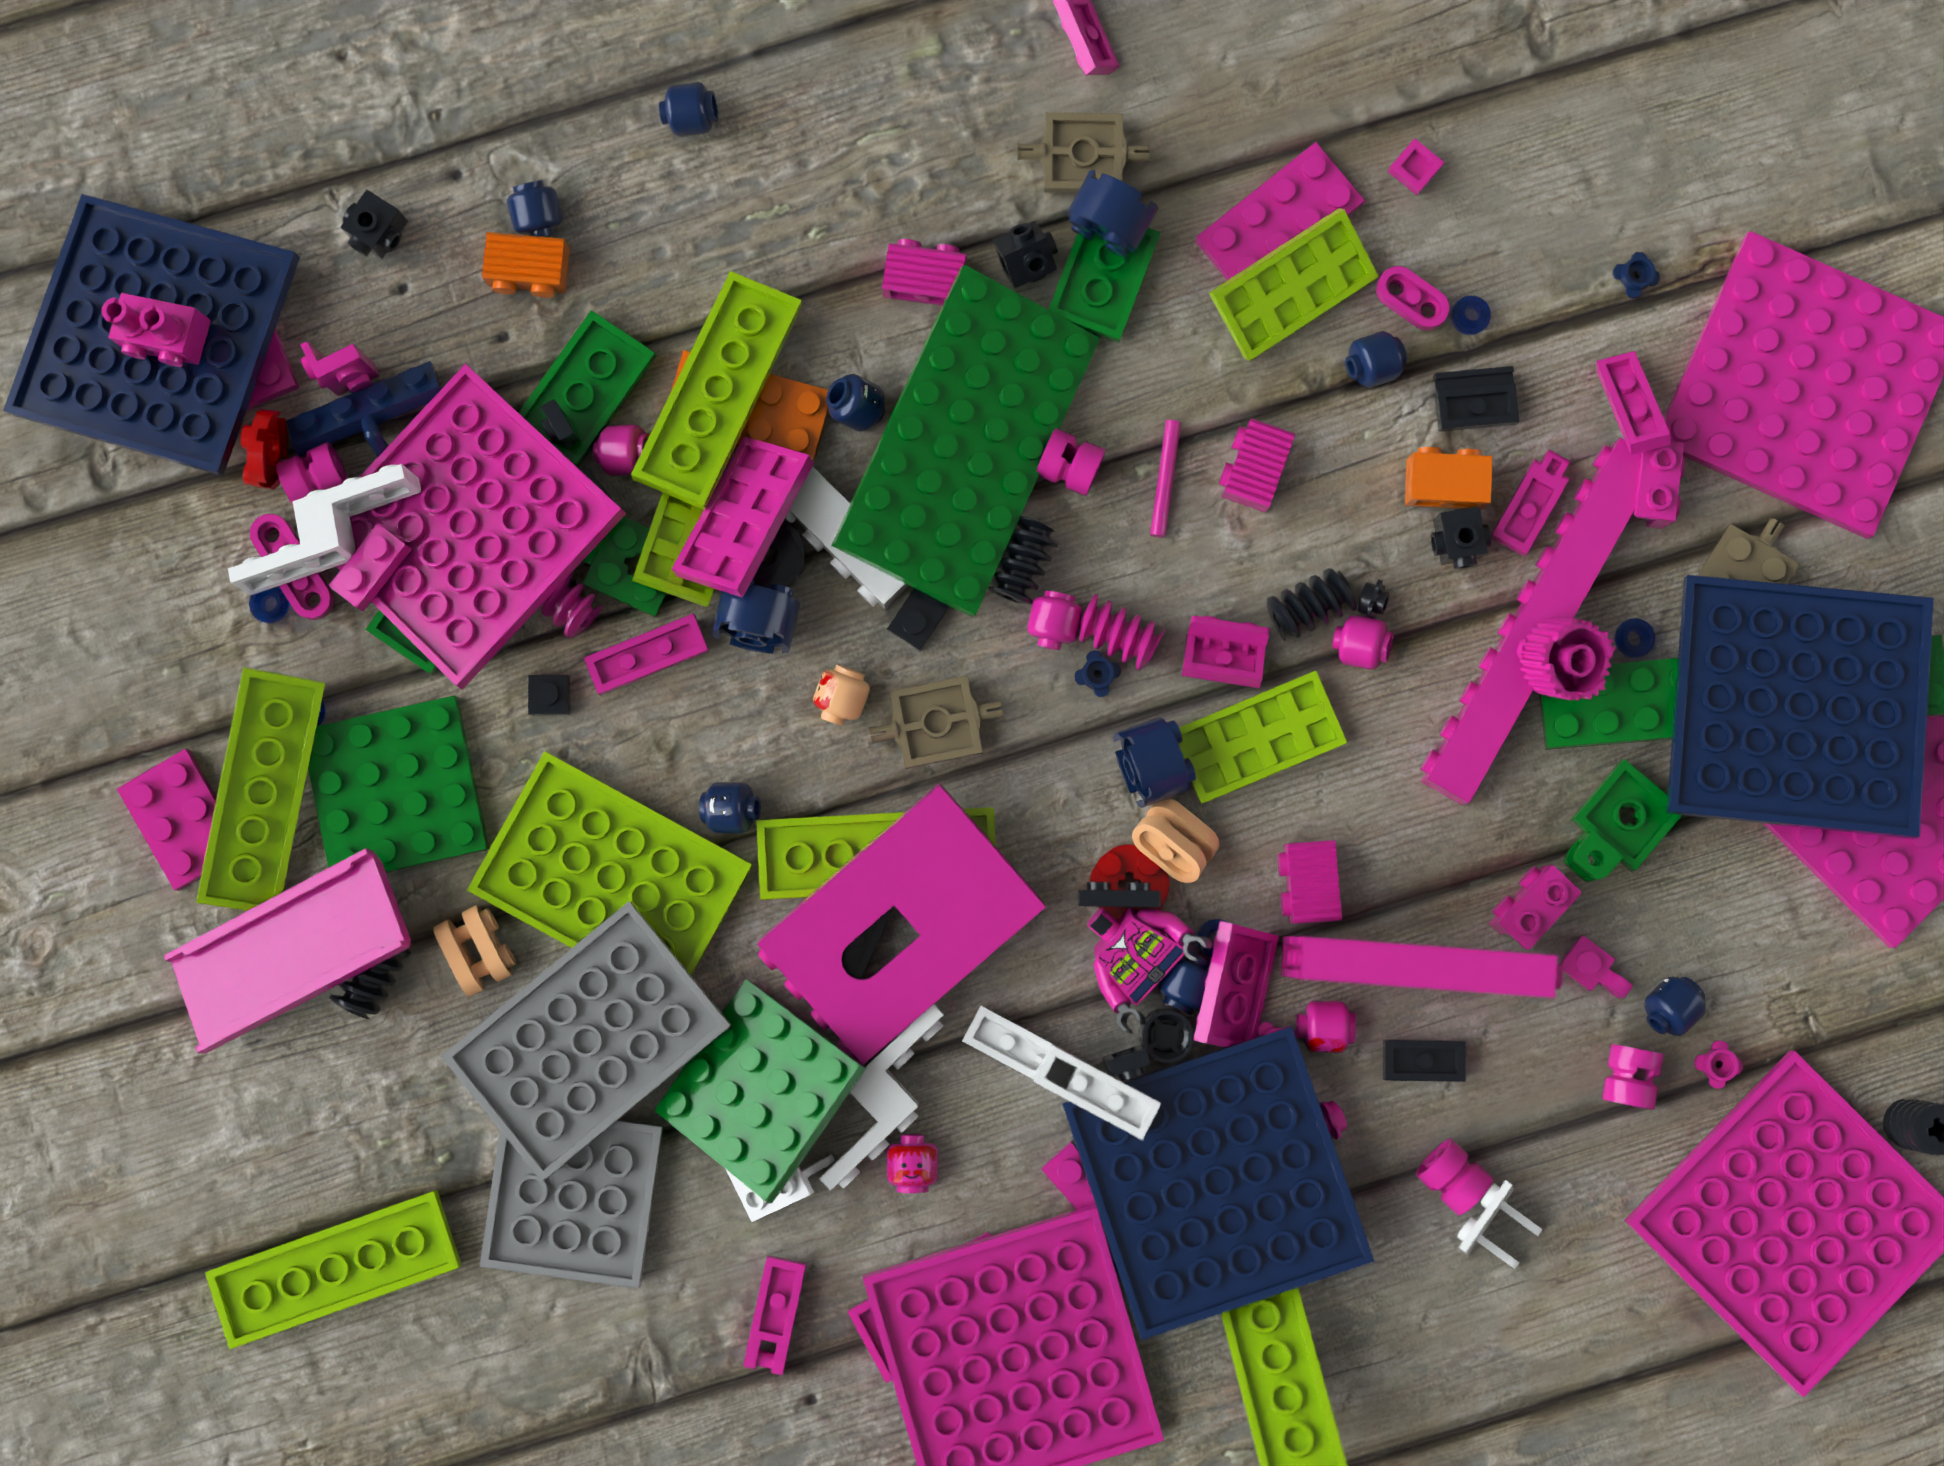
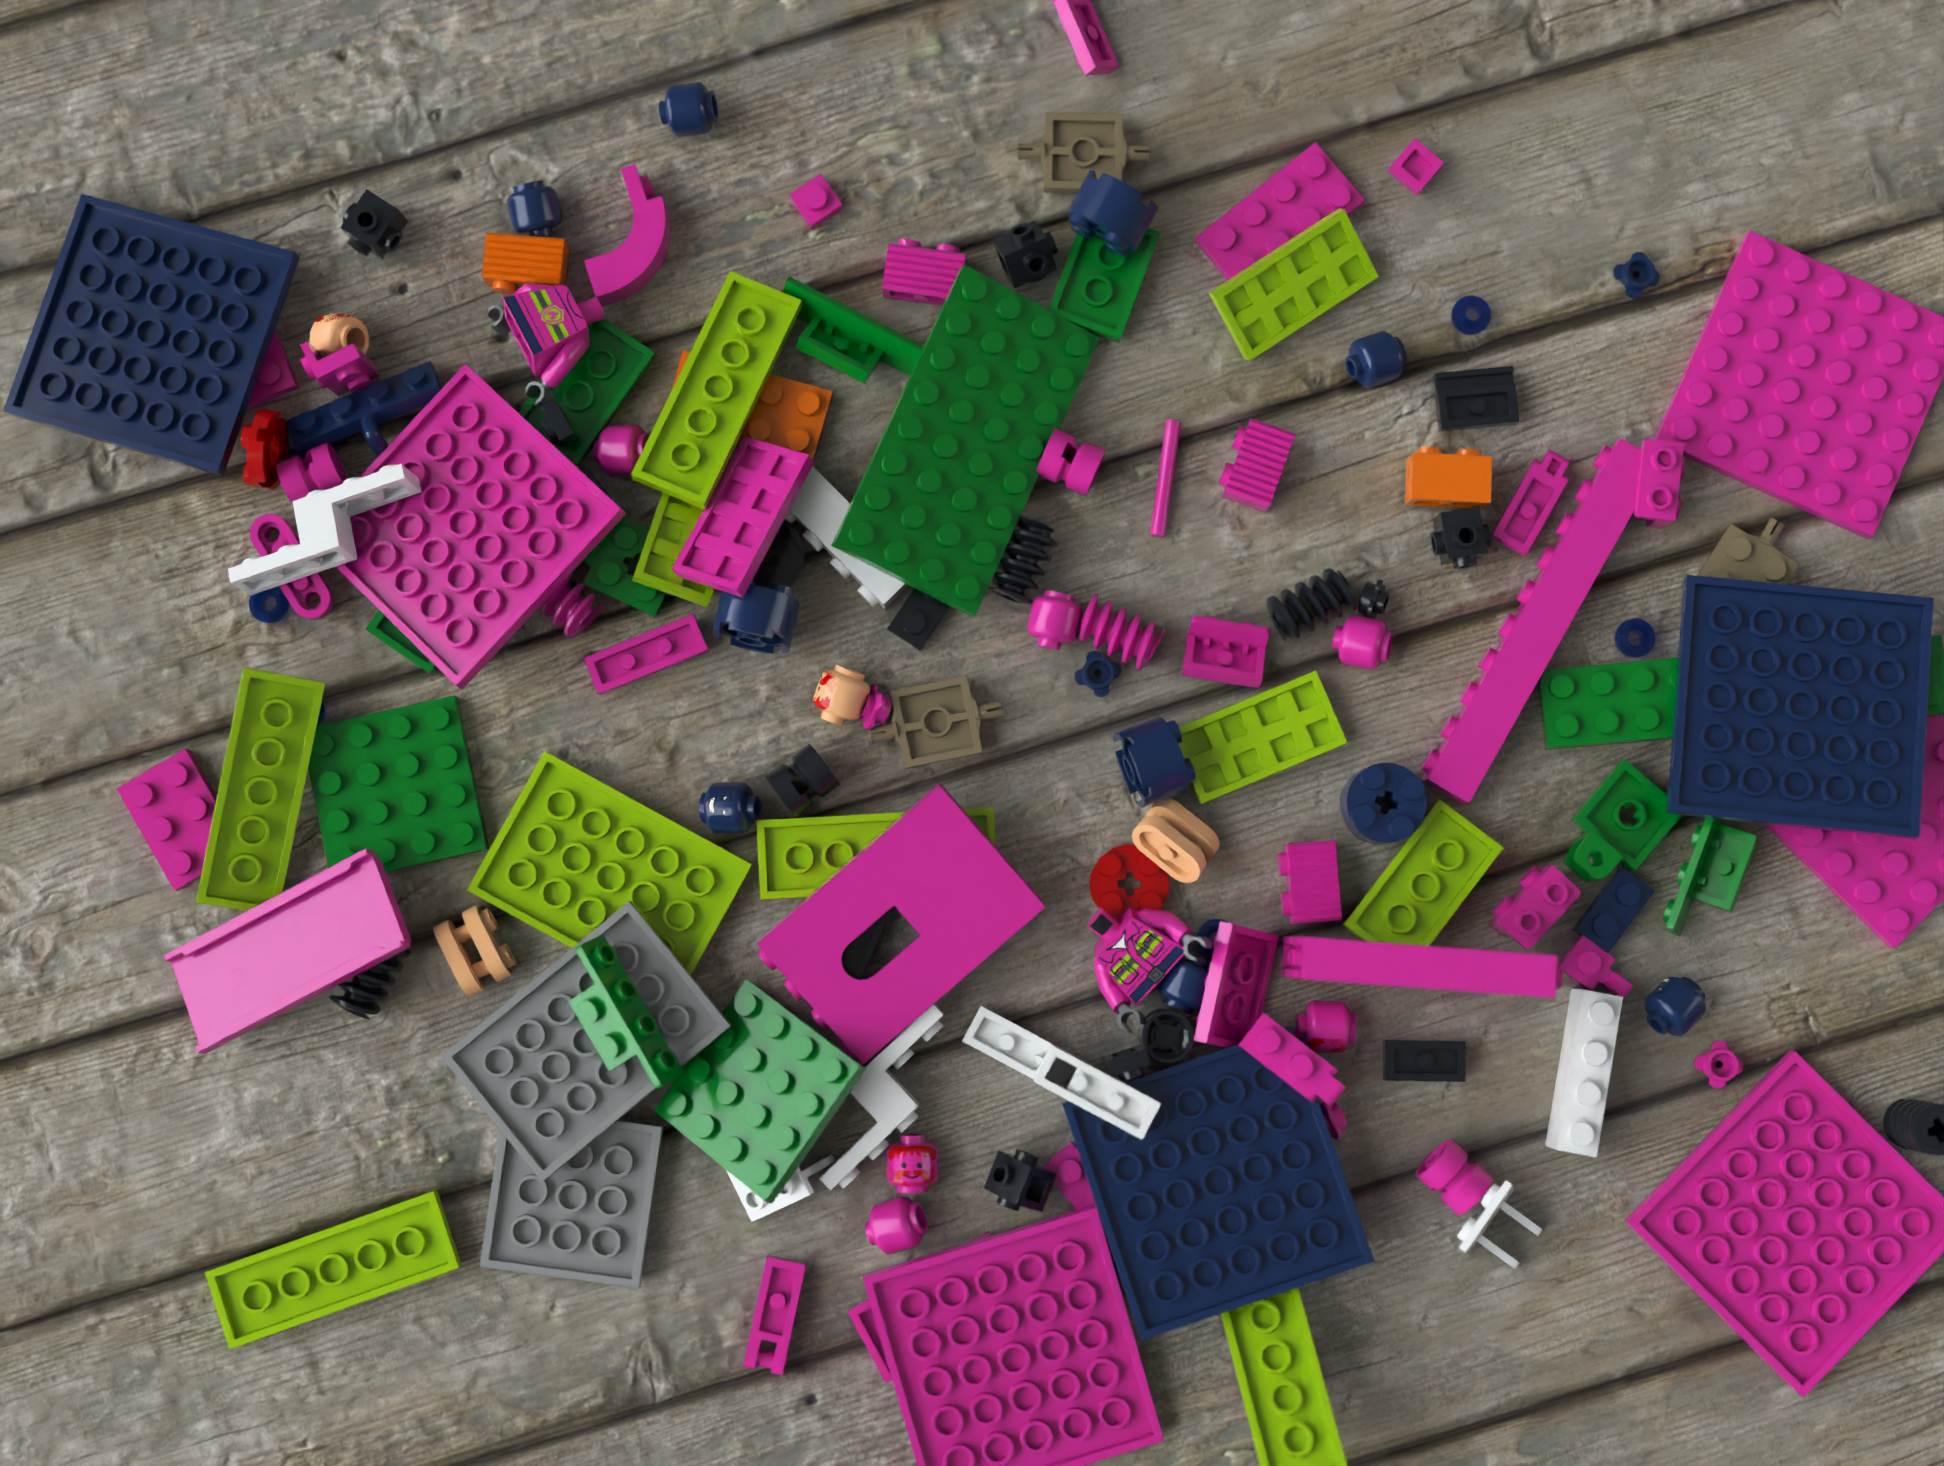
dark pink brick [102,293,211,367] -> none
dark pink plate [329,523,412,612] -> none
black plate [528,675,570,716] -> none
dark blue head [826,374,885,432] -> none
black plate [1078,882,1160,908] -> none
dark pink plate [1376,266,1449,331] -> none
dark pink brick [1517,617,1616,700] -> none
dark pink plate [1596,351,1670,455] -> none
dark pink wheel [1602,1044,1664,1110] -> none
none -> light nougat head [310,313,369,358]
none -> dark pink torso [488,283,604,408]
none -> green bracket [568,935,684,1089]
none -> dark pink arch [584,164,670,307]
none -> black wheel [765,744,840,817]
none -> green bracket [783,276,924,384]
none -> dark pink plate [789,174,843,230]
none -> dark pink plate [858,684,891,730]
none -> dark pink head [865,1196,928,1254]
none -> black brick [984,1149,1057,1212]
none -> dark pink hinge [1238,1013,1346,1107]
none -> dark blue brick [1339,763,1427,845]
none -> lime plate [1342,799,1504,946]
none -> white brick [1545,988,1623,1158]
none -> dark blue plate [1572,866,1655,953]
none -> green bracket [1663,817,1759,936]

